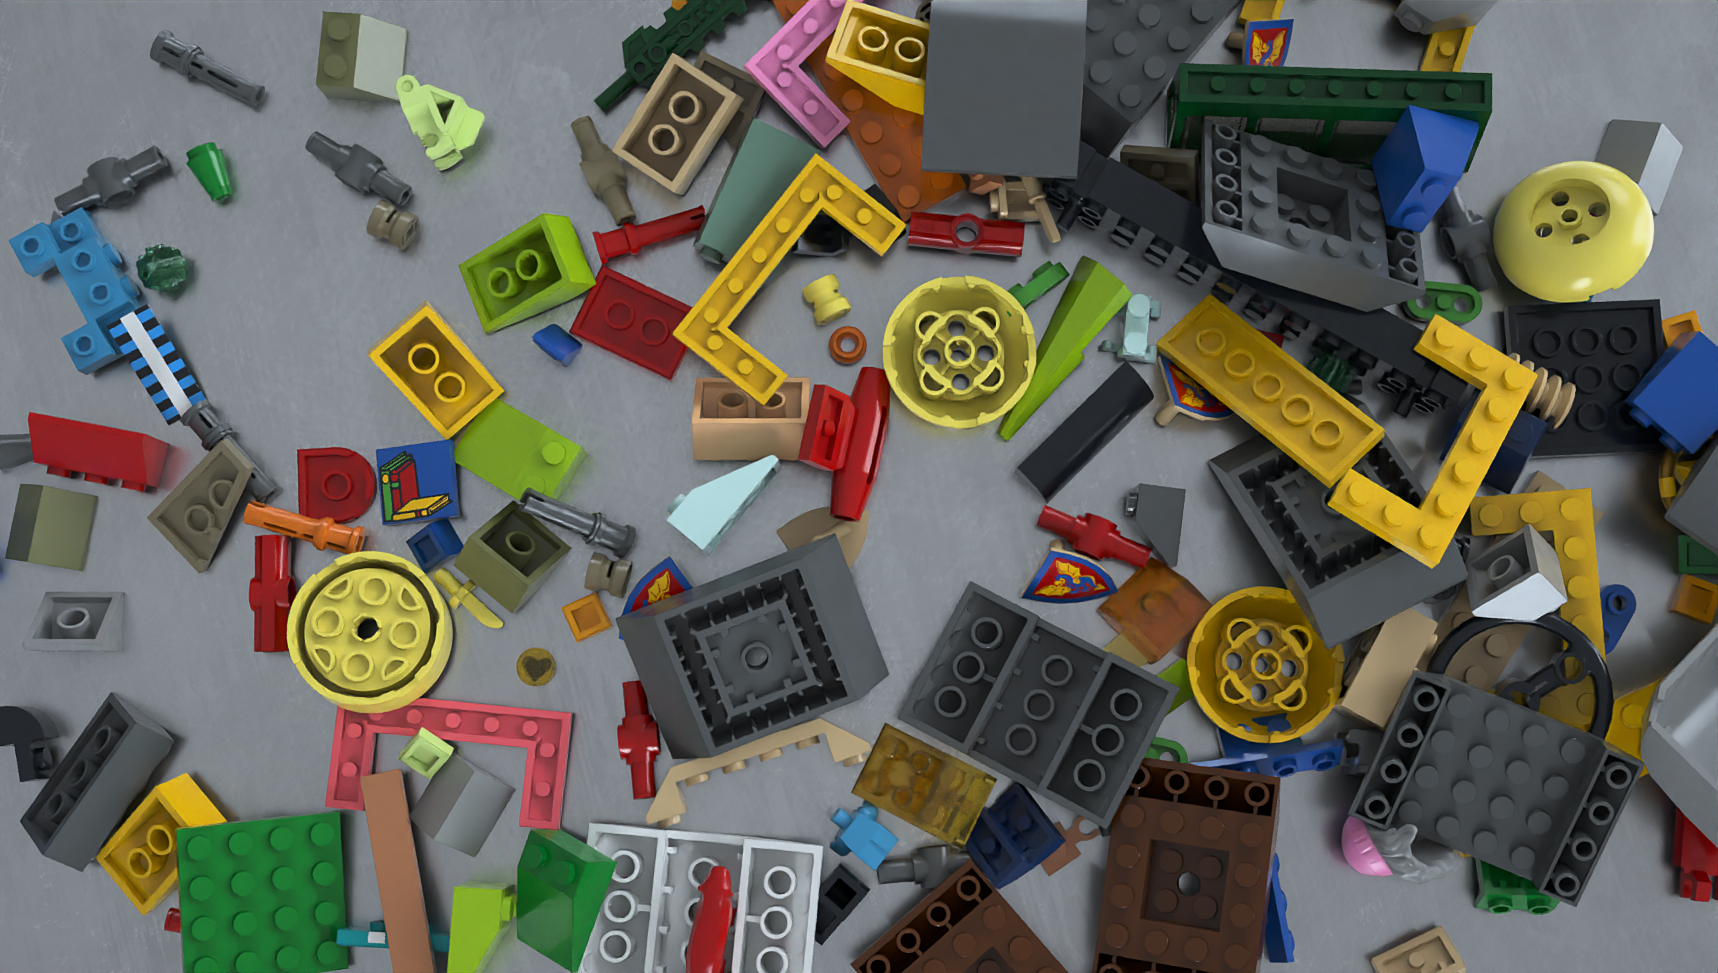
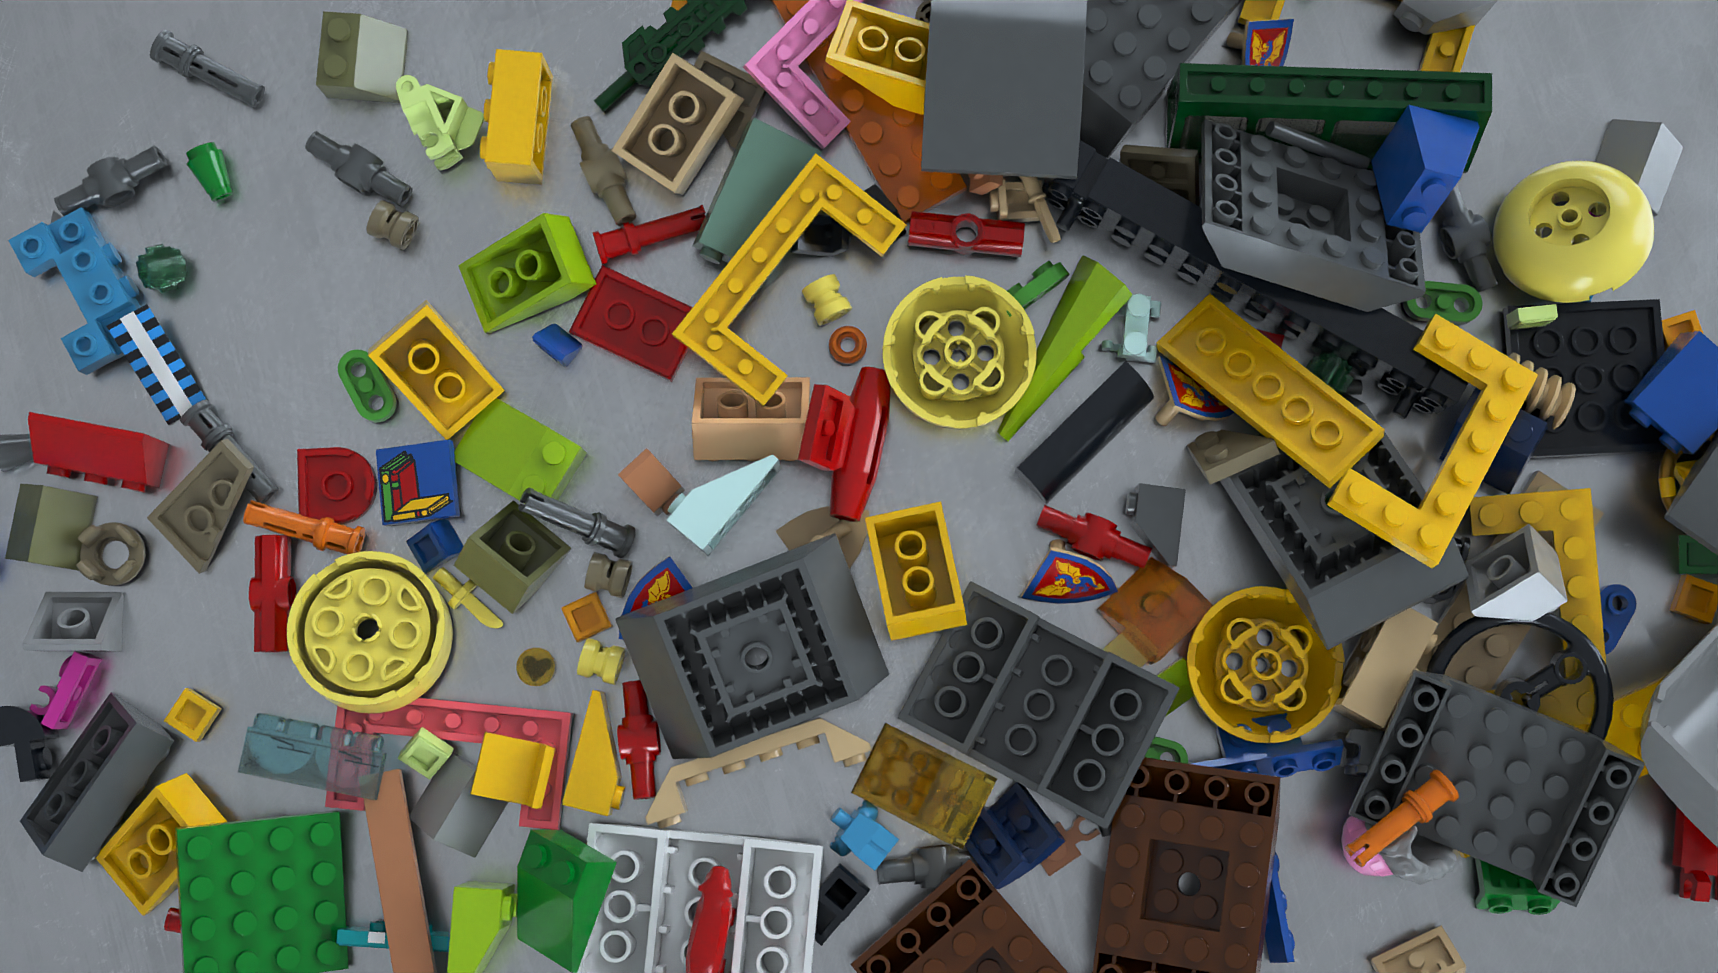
none -> dark pink plate [29,651,102,729]
none -> dark tan piece [76,522,145,586]
none -> yellow plate [164,688,222,742]
none -> clear light blue windscreen [238,713,387,800]
none -> bright green plate [338,349,397,422]
none -> yellow piece [470,732,555,809]
none -> yellow brick [480,49,553,185]
none -> yellow slope [562,690,625,816]
none -> light yellow wheel [577,638,626,685]
none -> nougat slope [618,448,685,516]
none -> yellow brick [865,501,967,641]
none -> dark tan wing [1187,429,1280,485]
none -> dark grey bar [1266,121,1370,169]
none -> orange pin [1345,769,1459,867]
none -> yellowish green tile [1506,304,1558,330]

